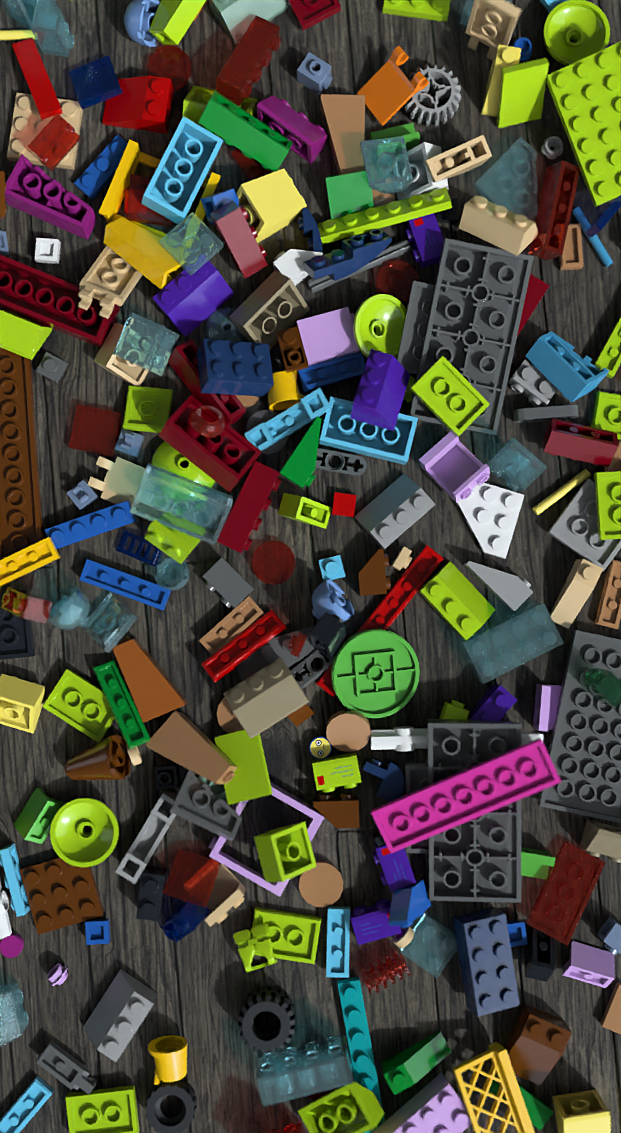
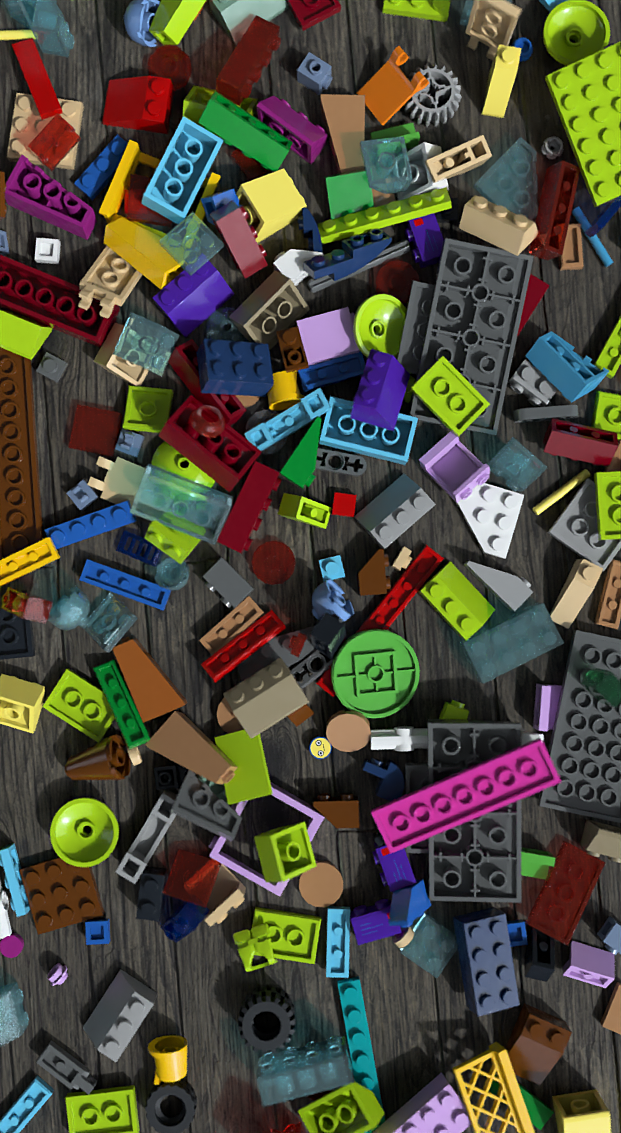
bright green panel [14,788,64,844] -> none
clear blue tile [69,55,123,110] -> none
lime brick [312,752,361,793] -> none
clear red piece [361,950,412,996] -> none
green slope [382,1030,452,1095] -> none
dark purple brick [468,683,517,721] -> none
lime tile [496,58,549,128] -> none

